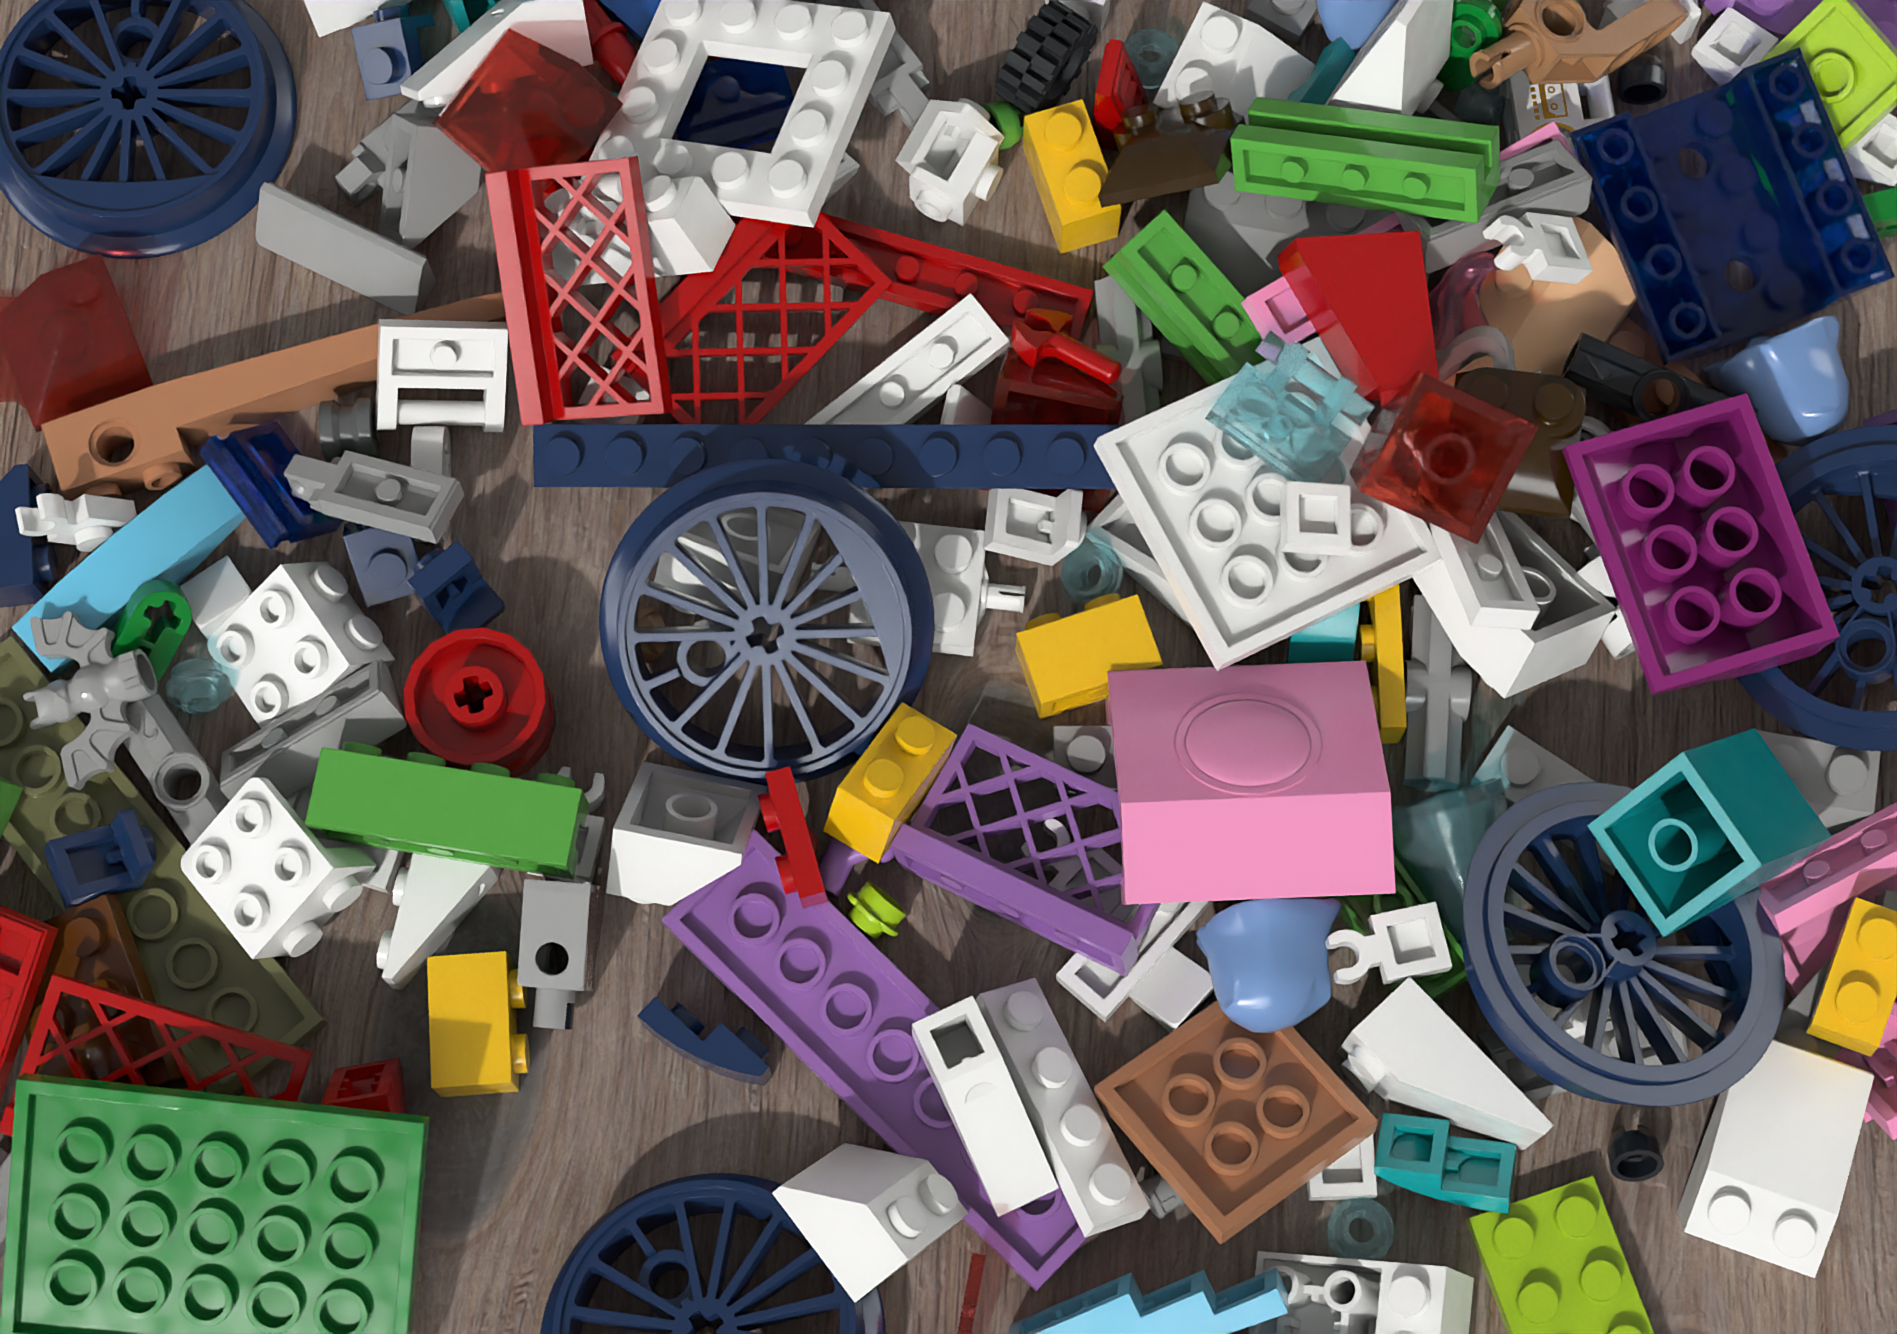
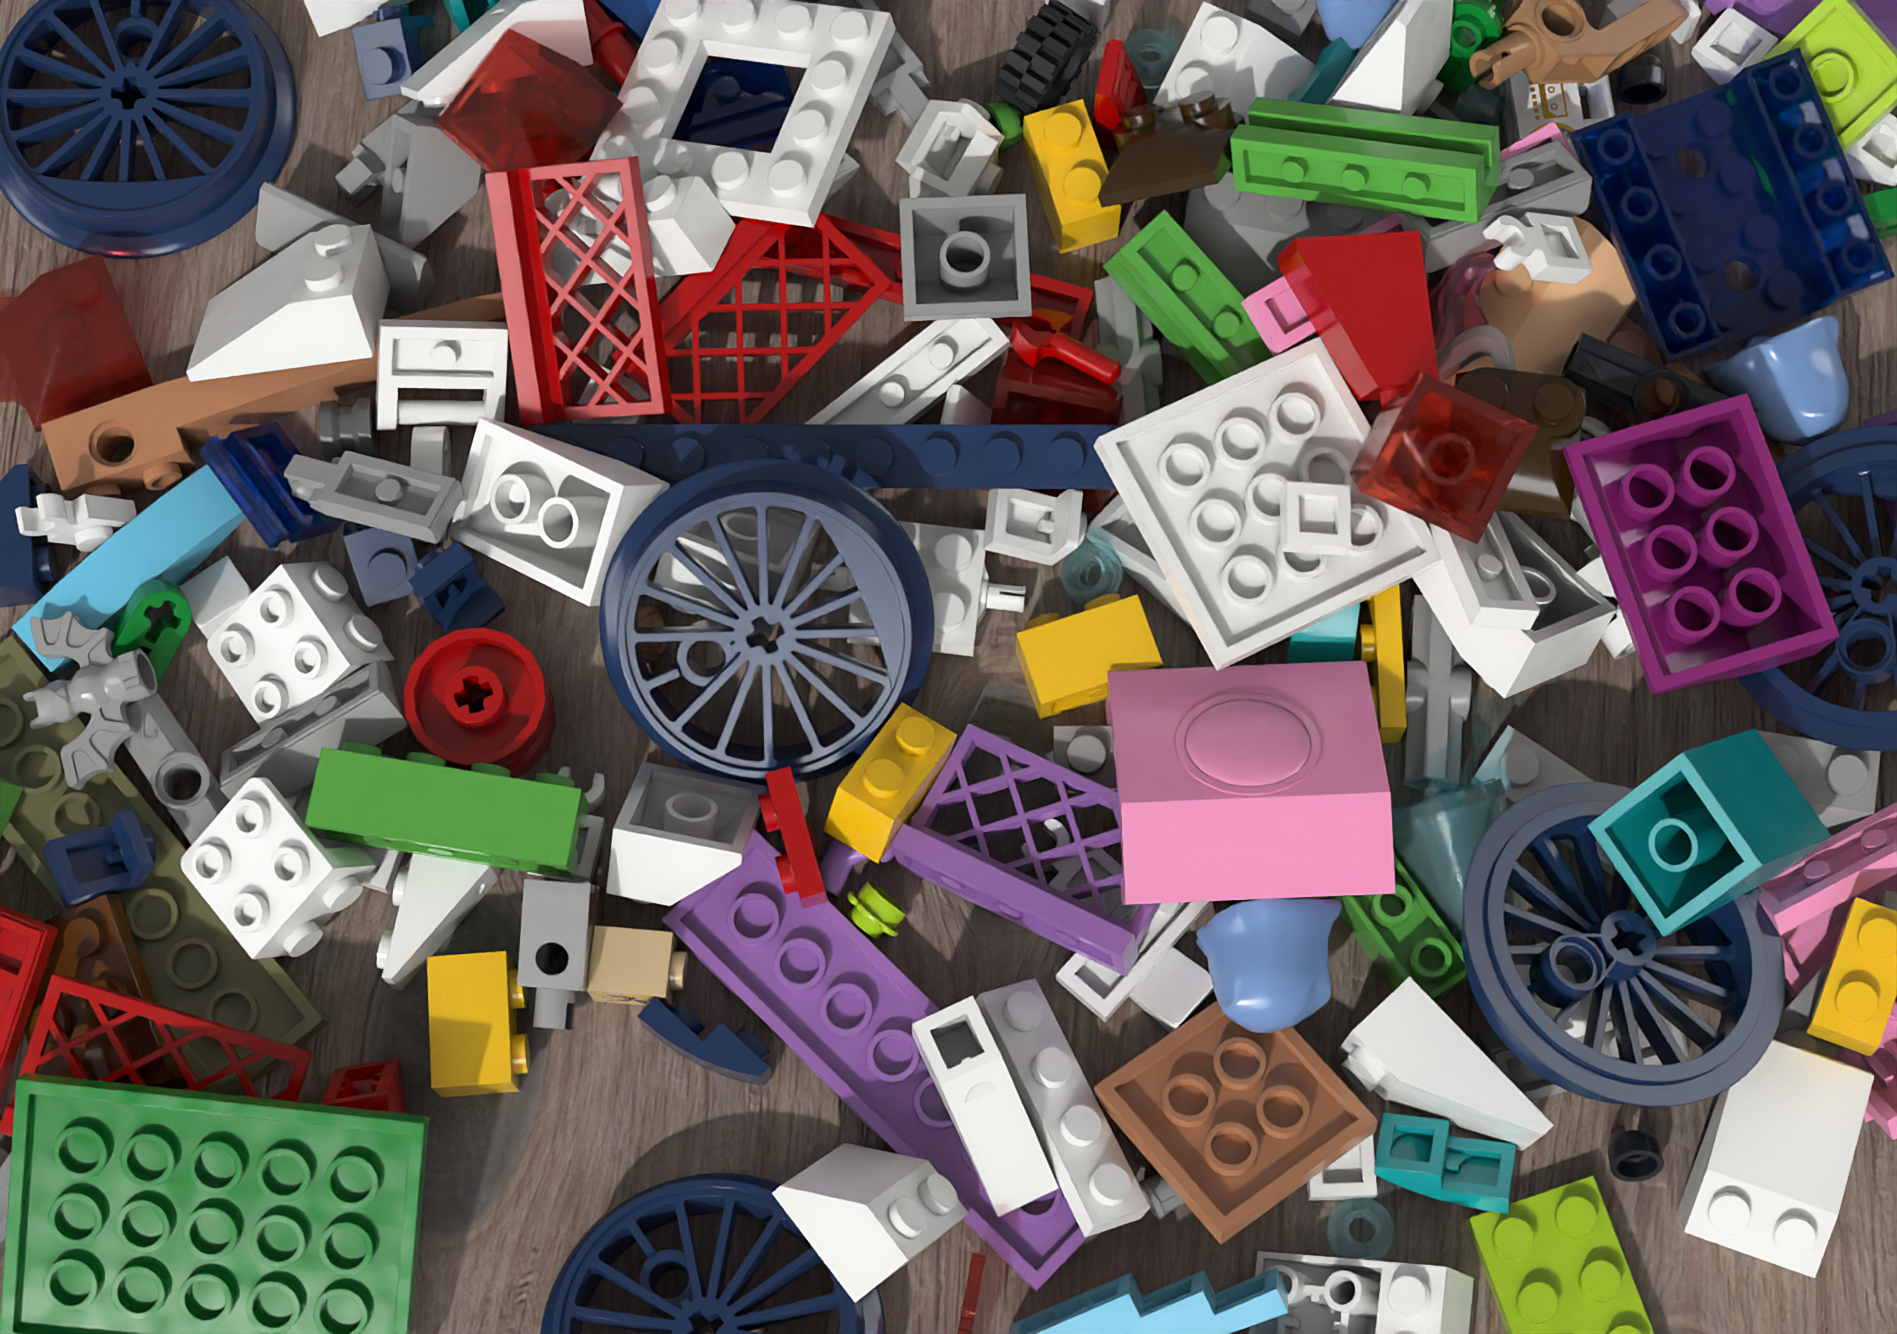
clear light blue plate [166,658,232,714] -> none
clear light blue plate [1205,330,1375,483] -> none
white plate [1325,902,1452,985] -> none
none -> white slope [186,224,391,382]
none -> white slope [447,417,670,606]
none -> tan brick [587,925,688,1008]
none -> light grey slope [899,194,1032,321]

